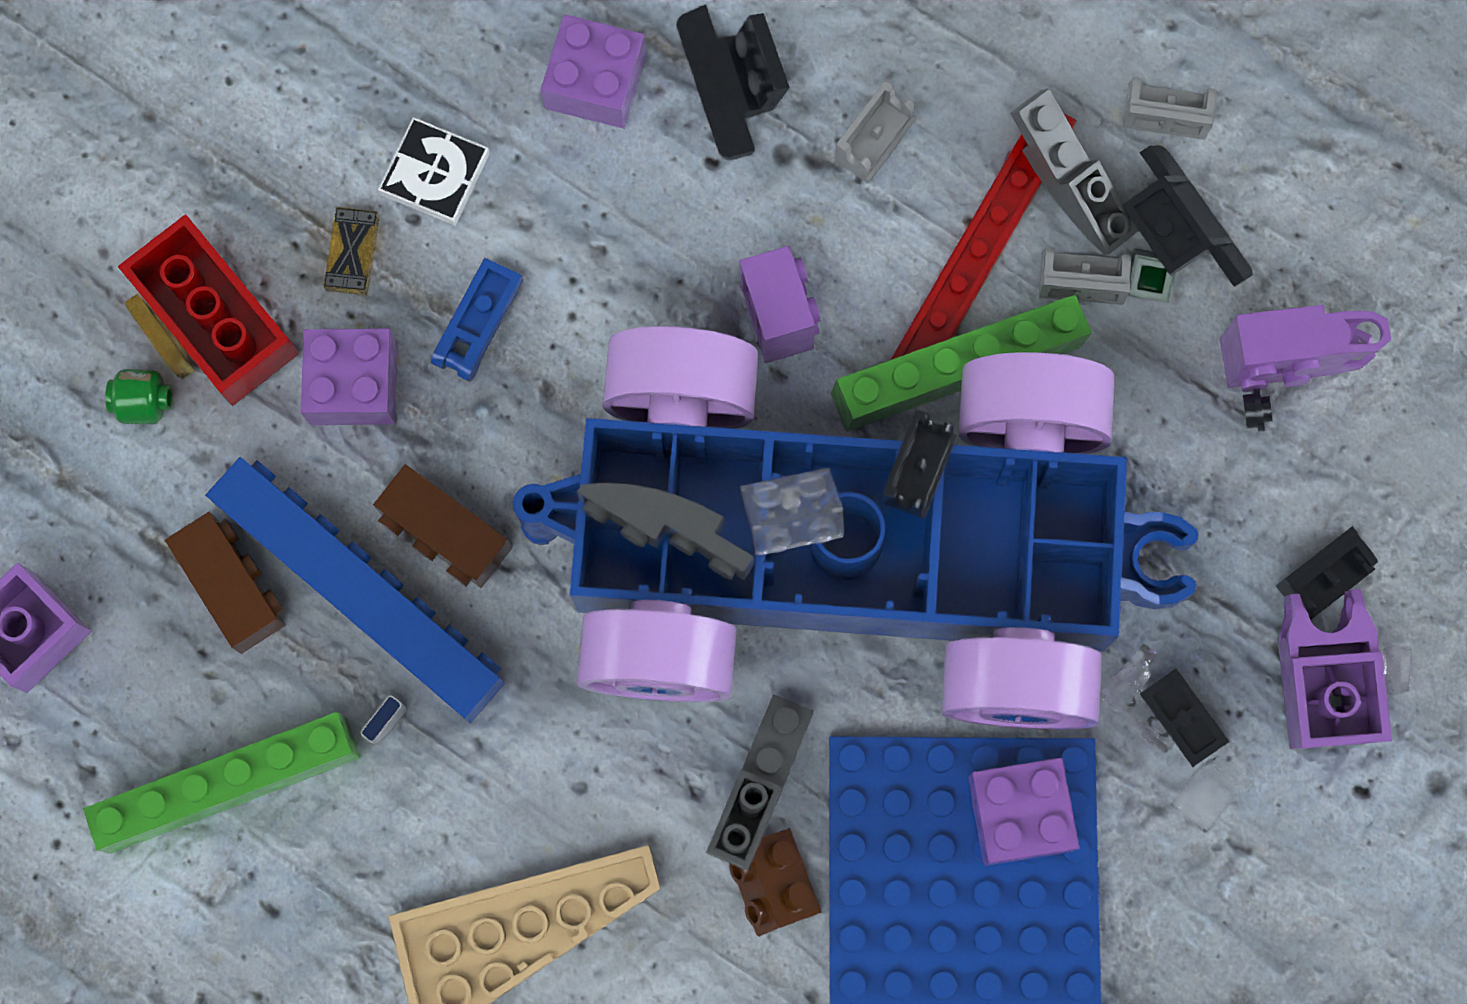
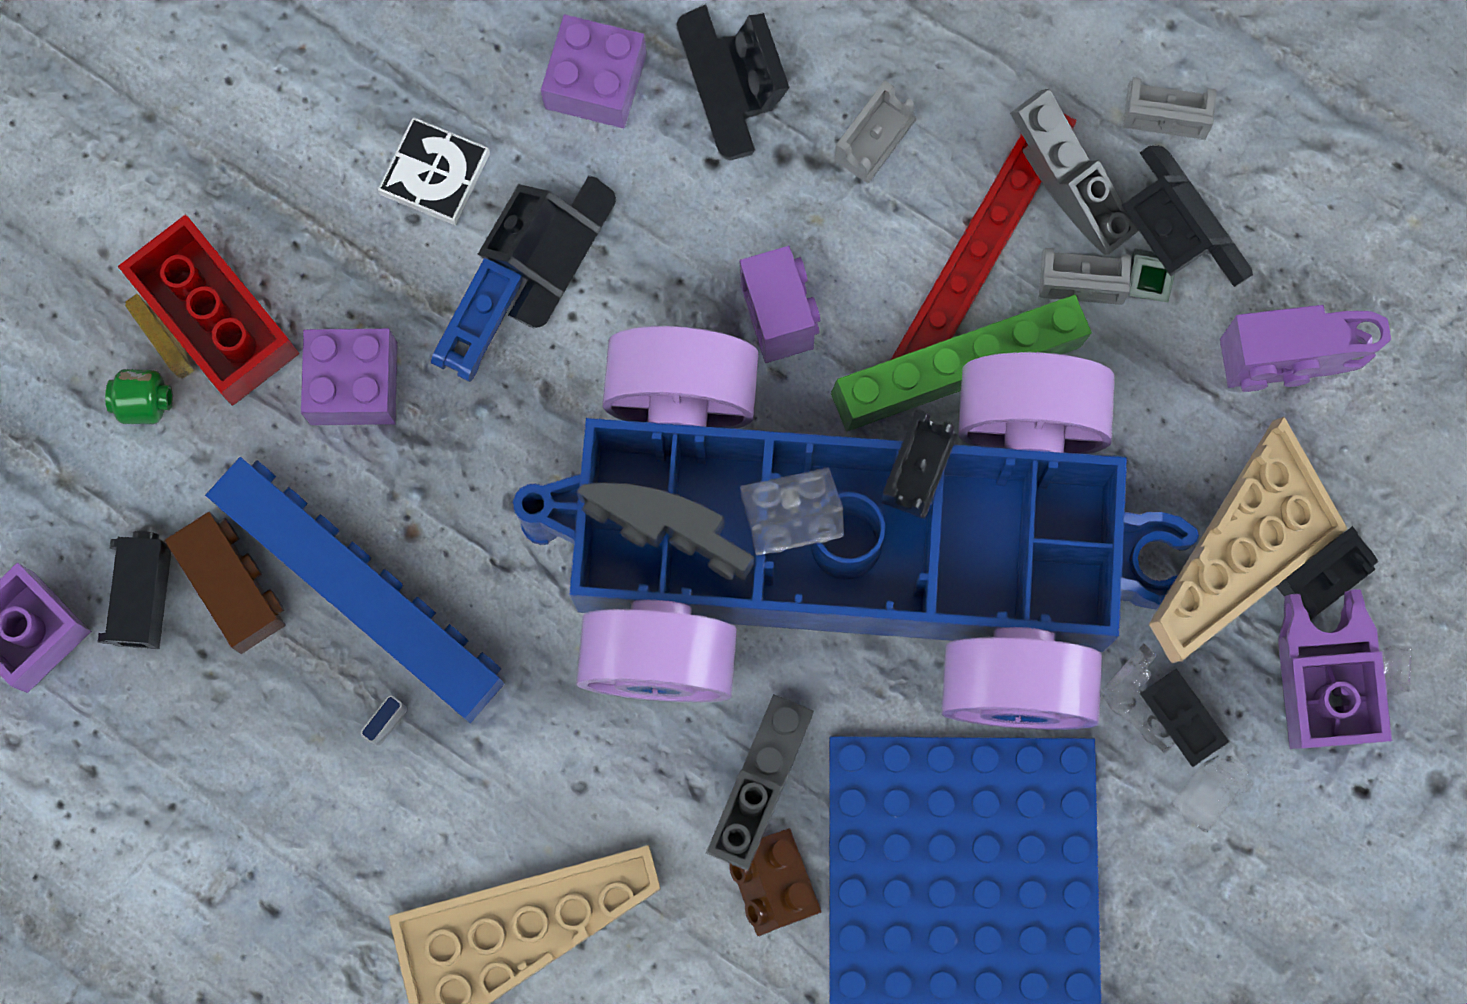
bright green brick [83,712,361,854] -> none
tile [323,207,380,295] -> none
reddish brown brick [373,464,513,588] -> none
medium lavender brick [968,758,1079,866] -> none
black plate [1243,388,1273,432] -> none
none -> black brick [97,531,171,649]
none -> black plate [477,175,616,328]
none -> tan wing [1149,417,1348,663]

